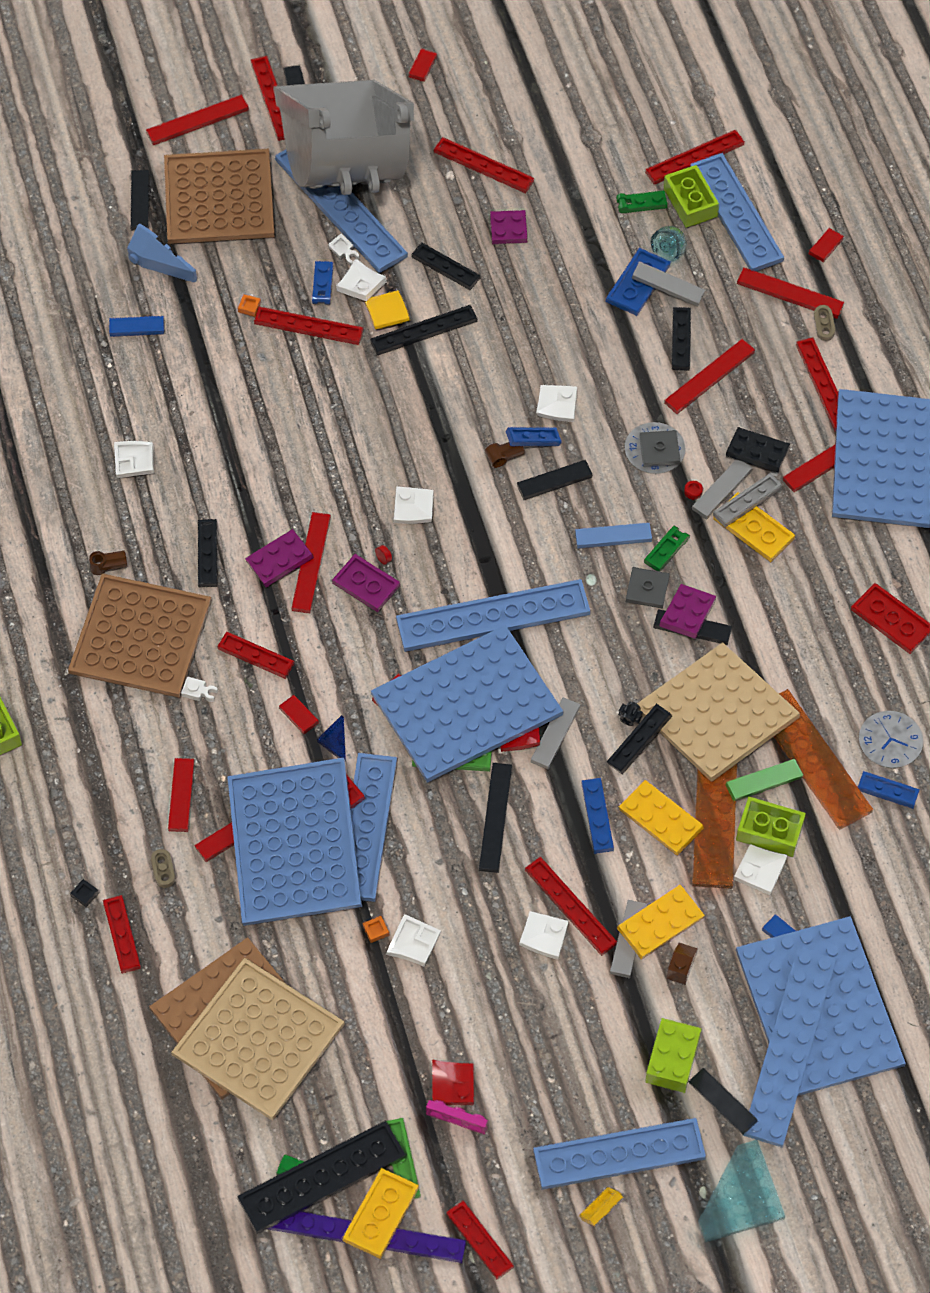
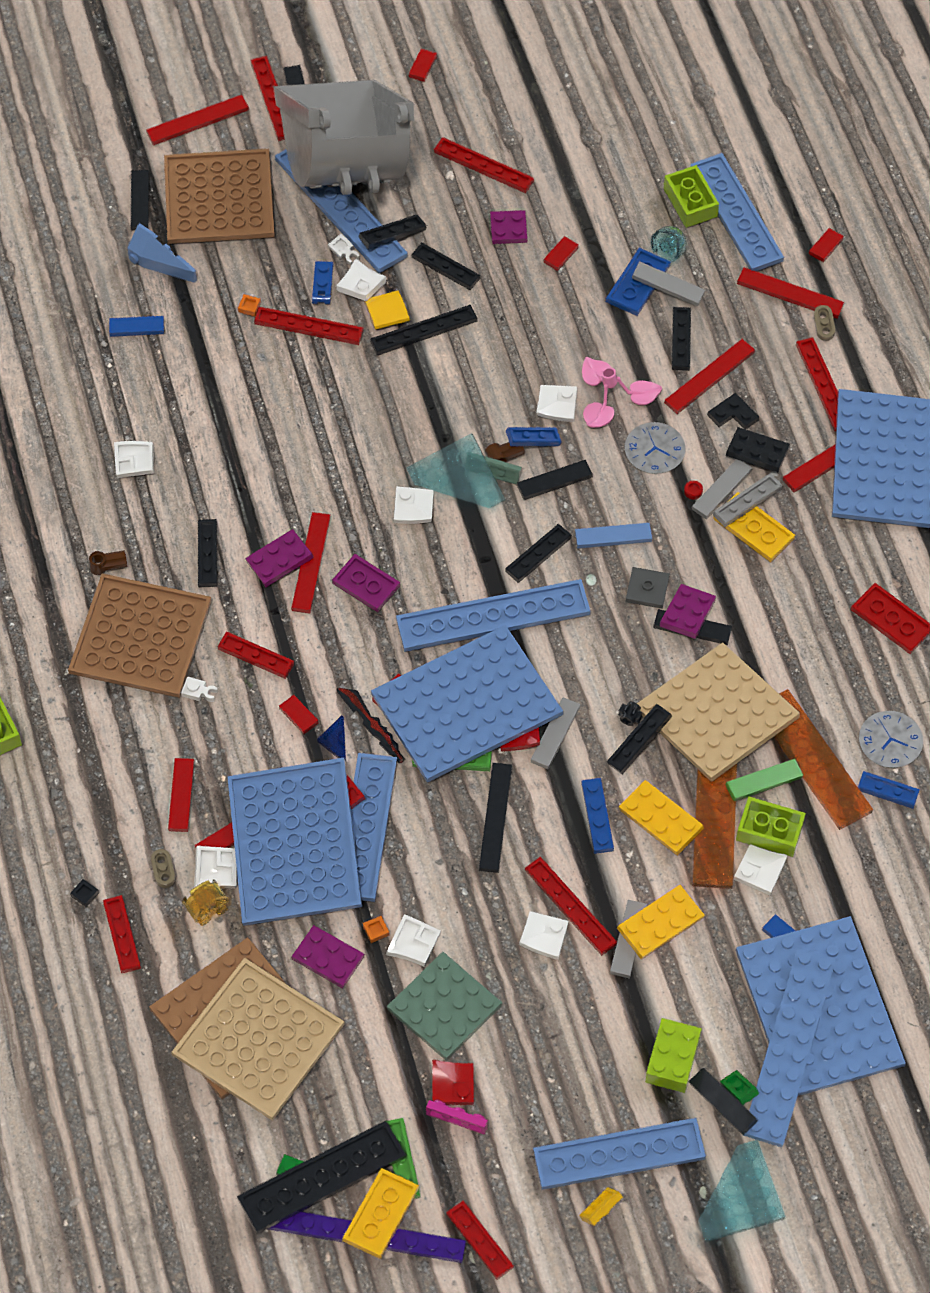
red tile [375,545,392,565] -> none
green plate [616,190,668,214] -> none
dark grey plate [639,430,680,467] -> none
green plate [644,525,690,572] -> none
red tile [645,129,745,185] -> none
reddish brown slope [666,943,698,985] -> none
none -> clear yellow brick [182,879,229,926]
none -> white plate [194,846,236,890]
none -> magenta plate [292,925,365,989]
none -> black sword [337,688,405,764]
none -> black tile [358,214,427,249]
none -> sand green plate [387,952,502,1061]
none -> clear light blue plate [407,433,506,508]
none -> sand green tile [465,452,522,485]
none -> black tile [505,523,572,583]
none -> red tile [543,236,579,271]
none -> bright pink plant [582,357,662,428]
none -> black plate [707,393,759,429]
none -> green plate [720,1070,759,1105]

